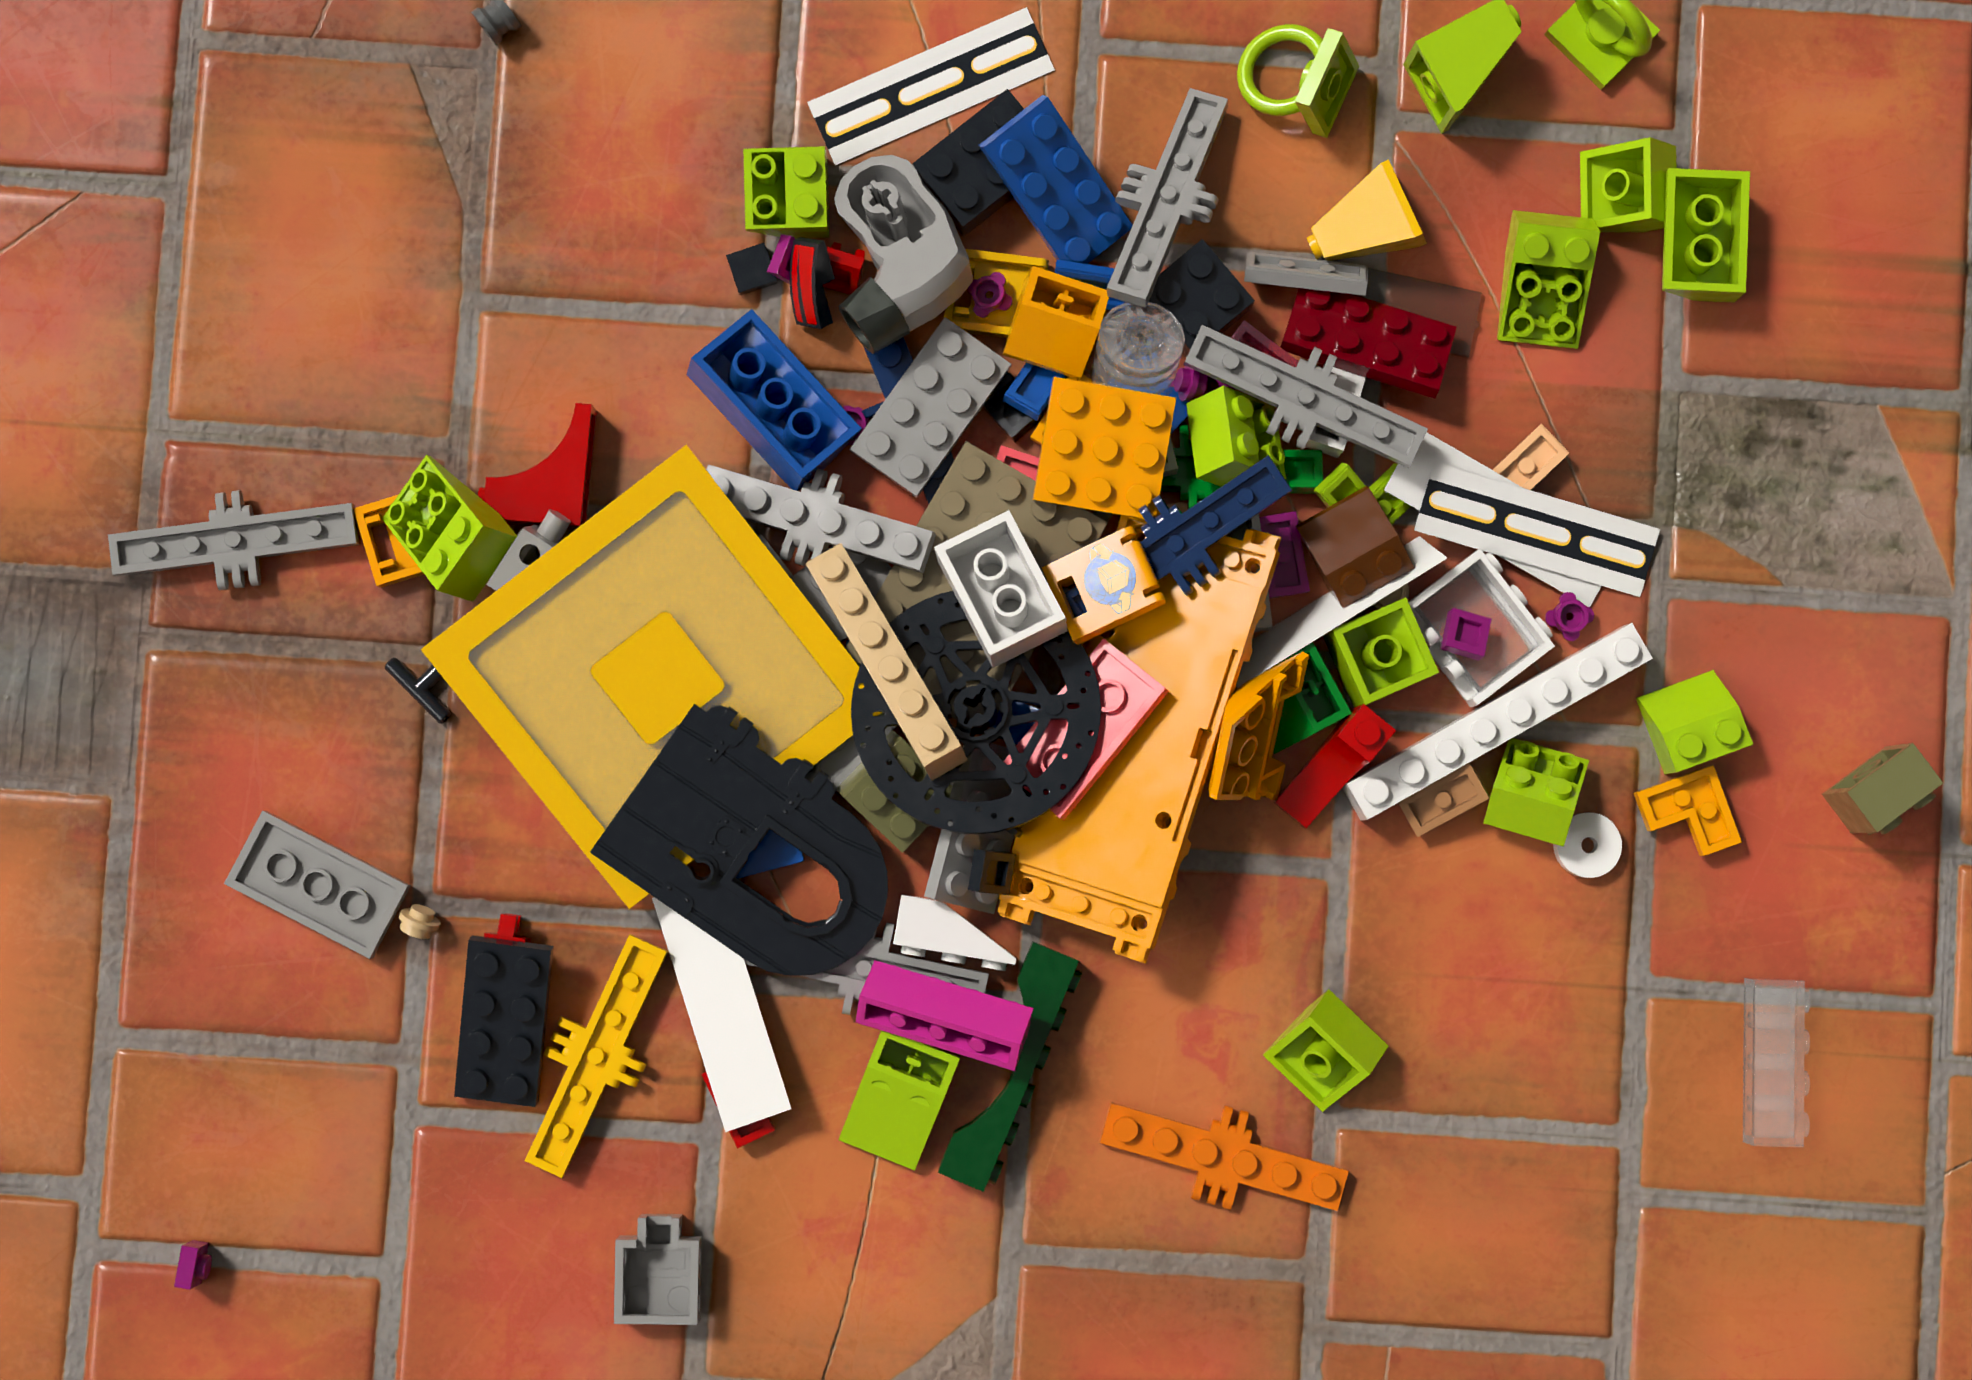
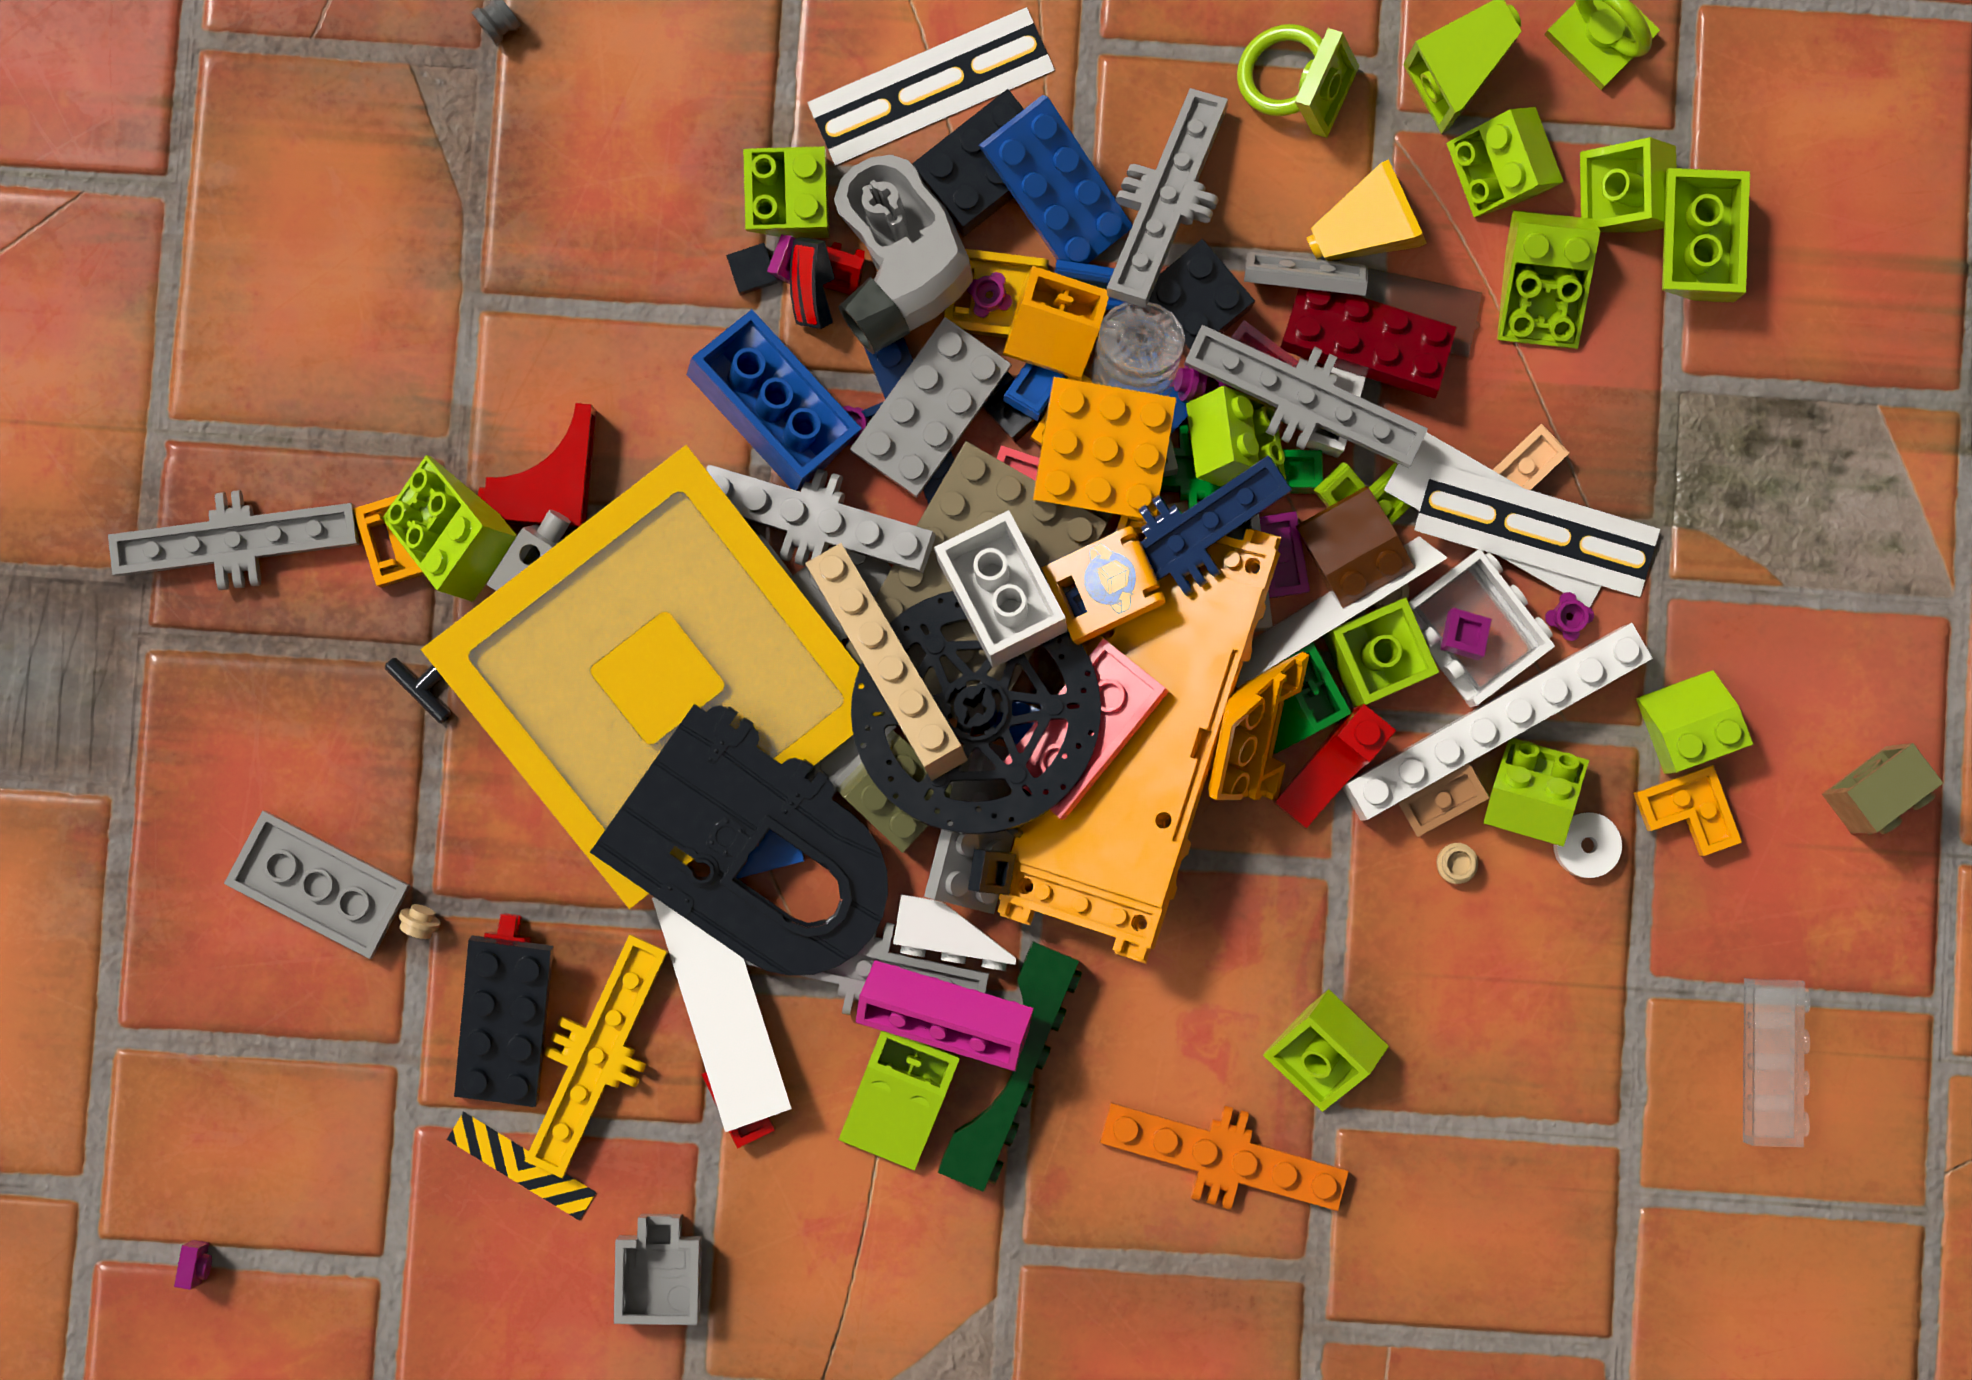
none -> sticker [446,1111,596,1220]
none -> tan plate [1436,843,1478,884]
none -> lime slope [1446,107,1563,217]

